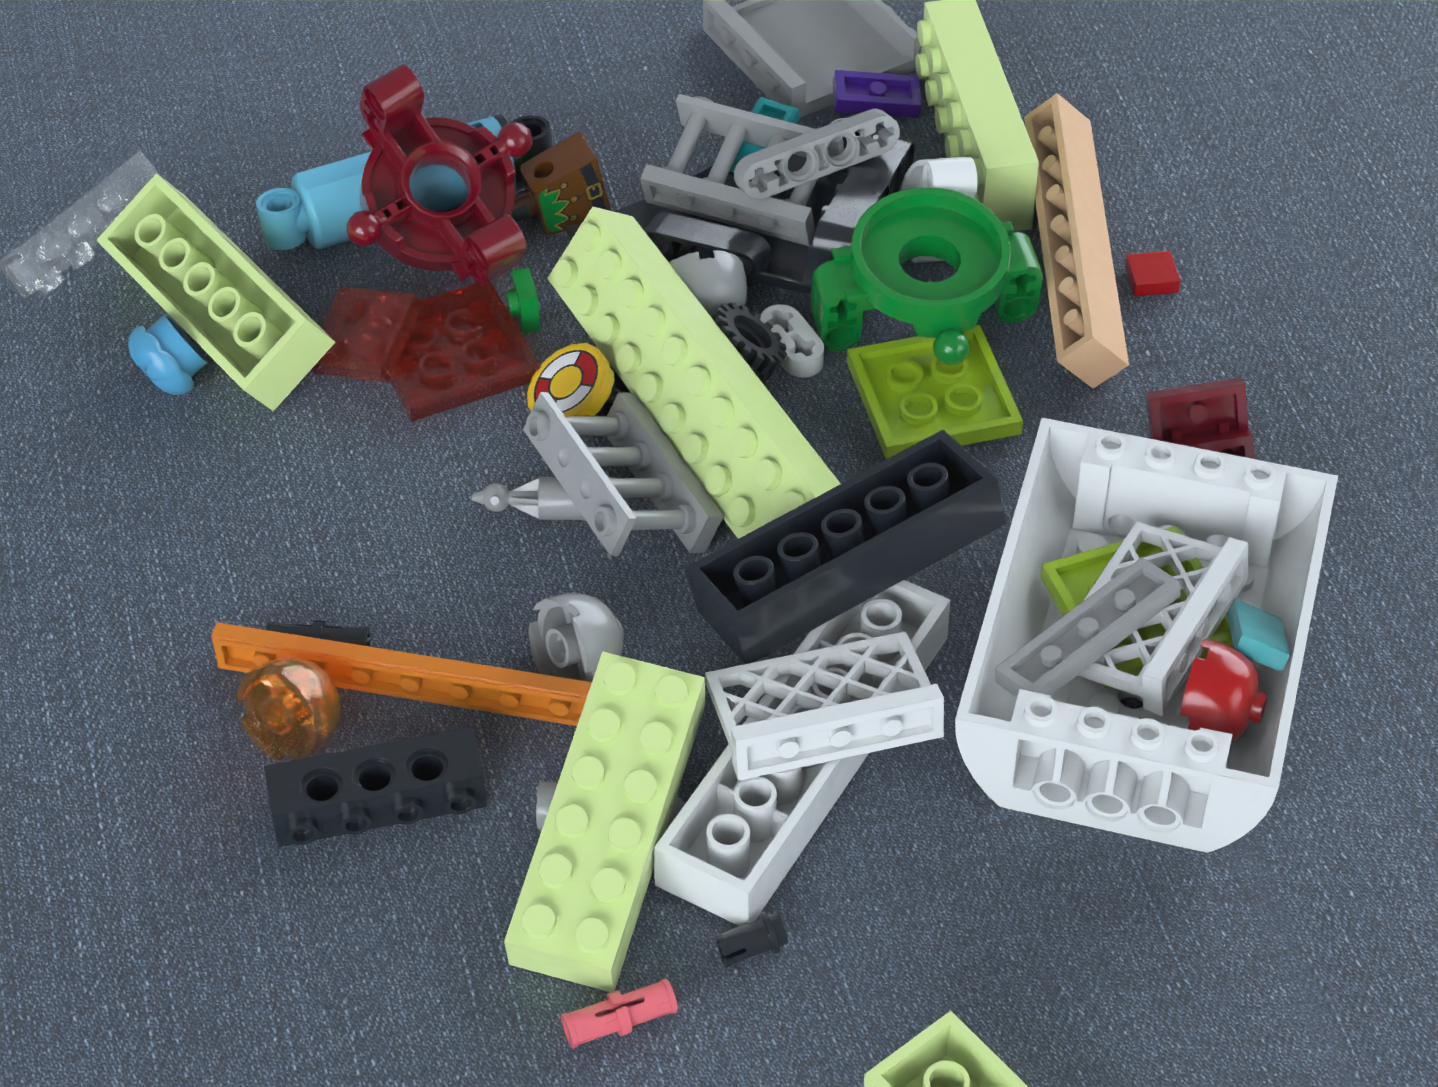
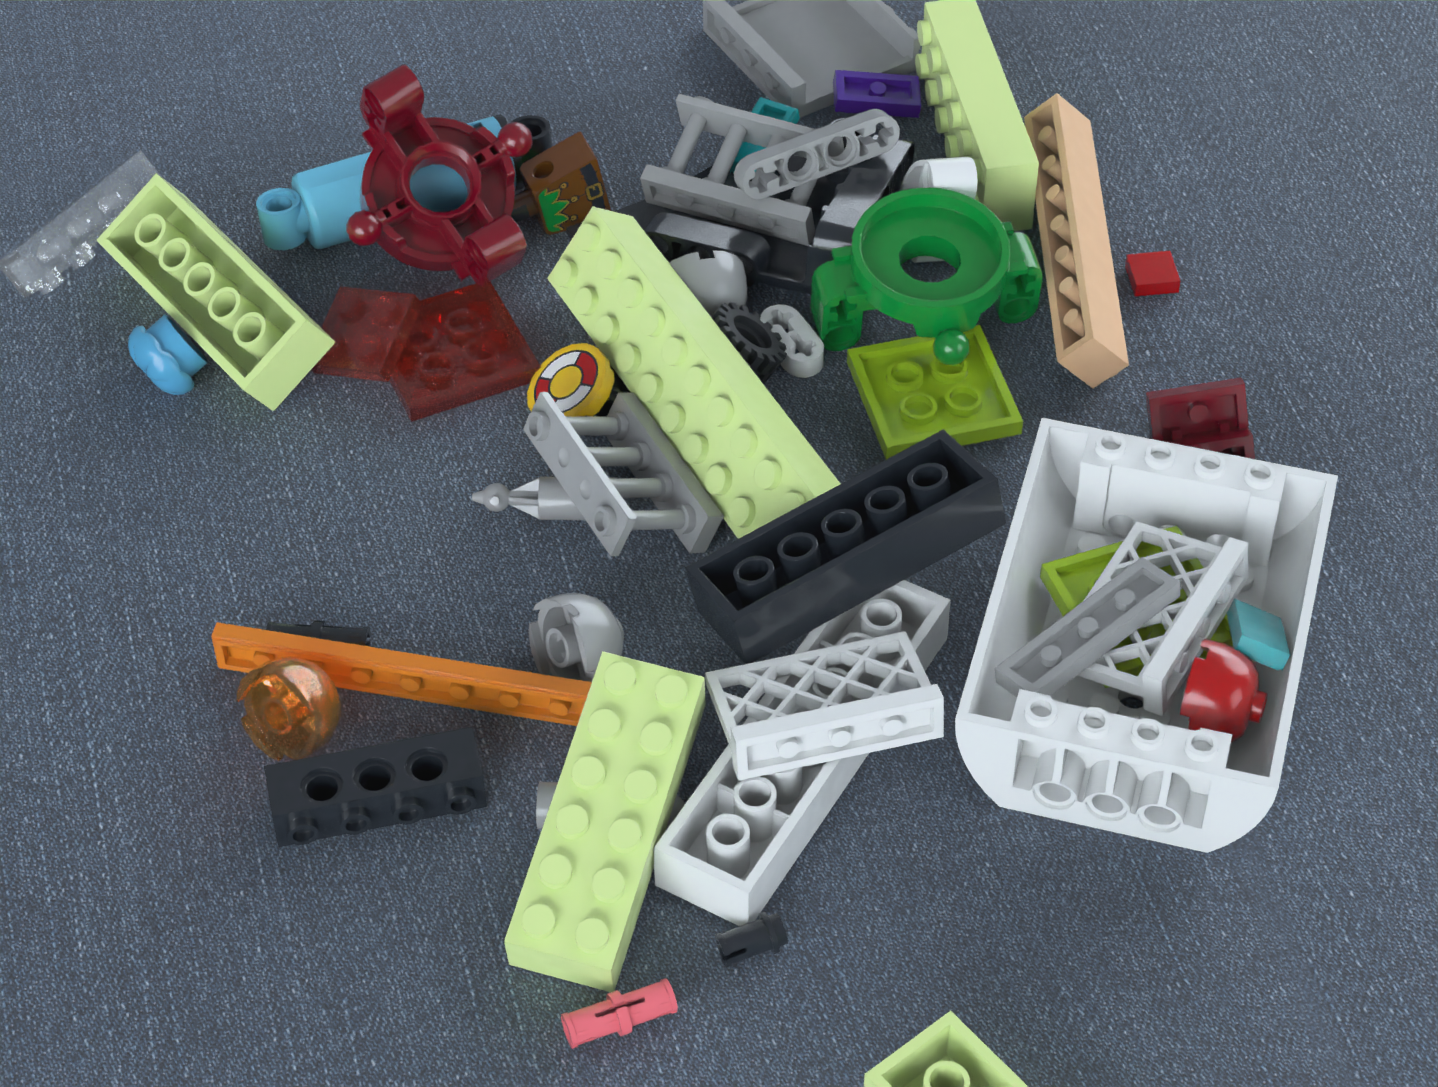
green plate [505,268,540,334] -> none

